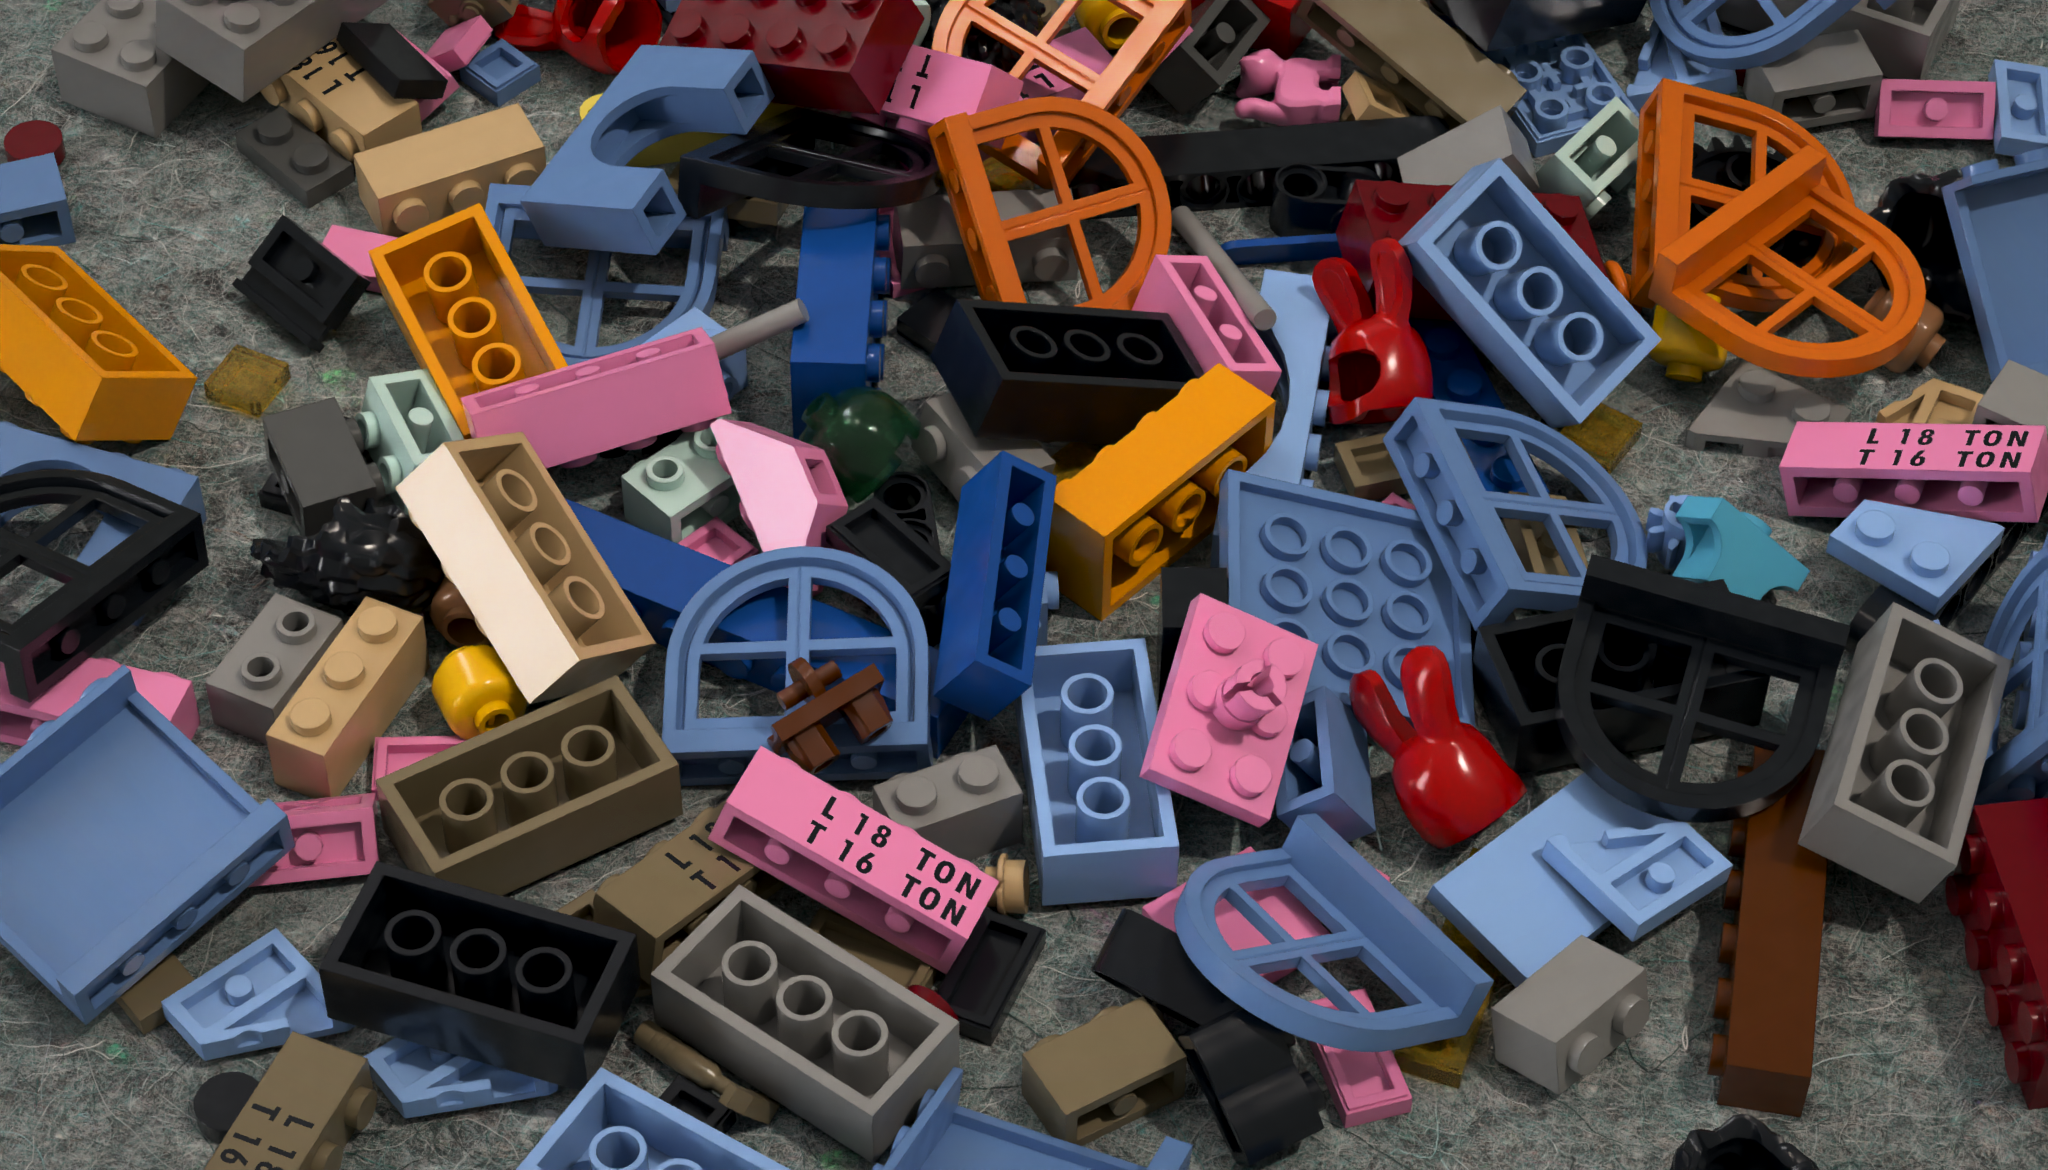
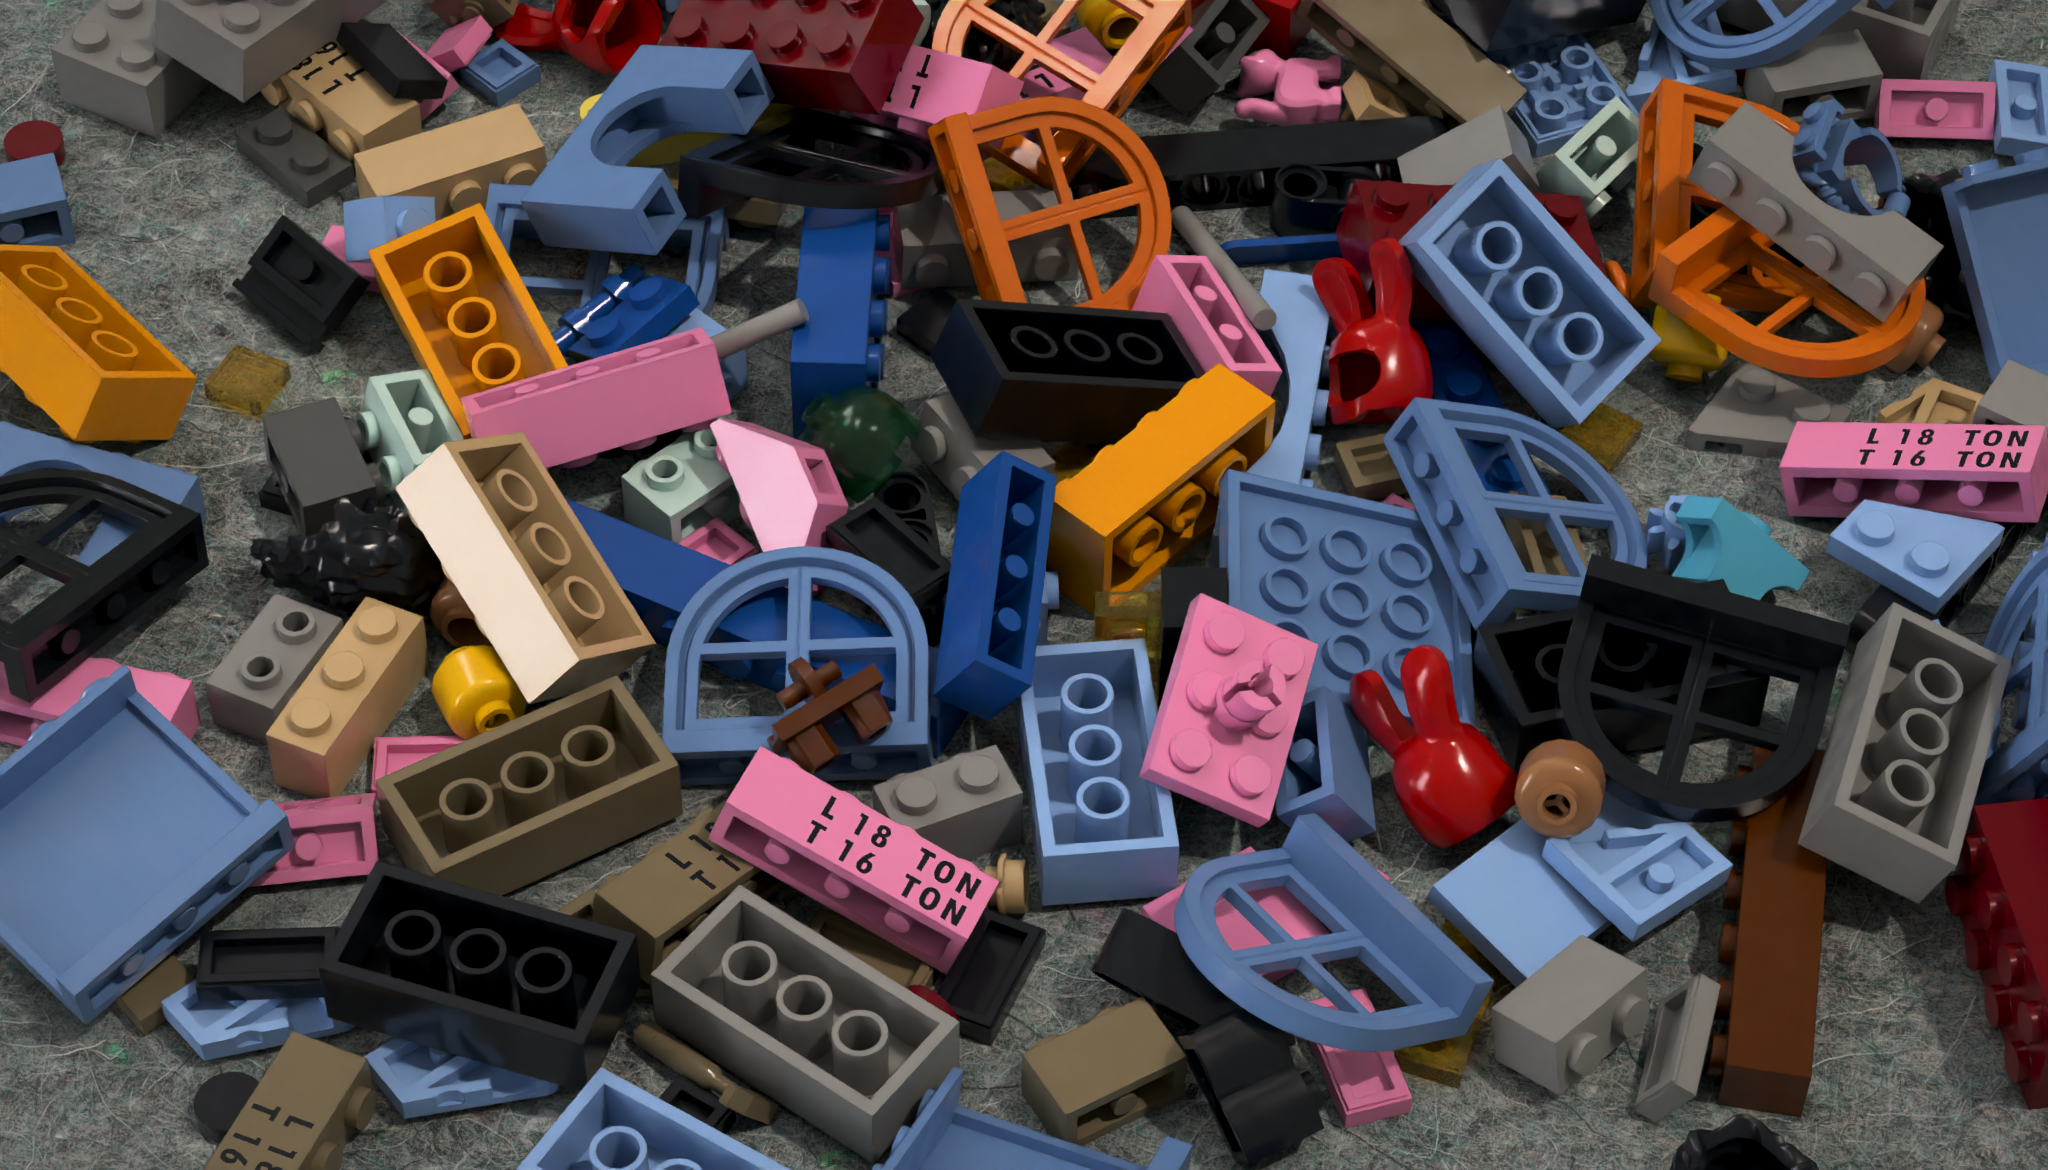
none -> black tile [196,926,340,1002]
none -> light blue brick [343,195,436,263]
none -> blue plate [551,264,700,364]
none -> clear yellow plate [1091,591,1161,658]
none -> medium nougat head [1514,739,1606,838]
none -> light grey tile [1635,973,1721,1122]
none -> light grey arch [1687,101,1944,323]
none -> medium blue piece [1792,99,1911,218]

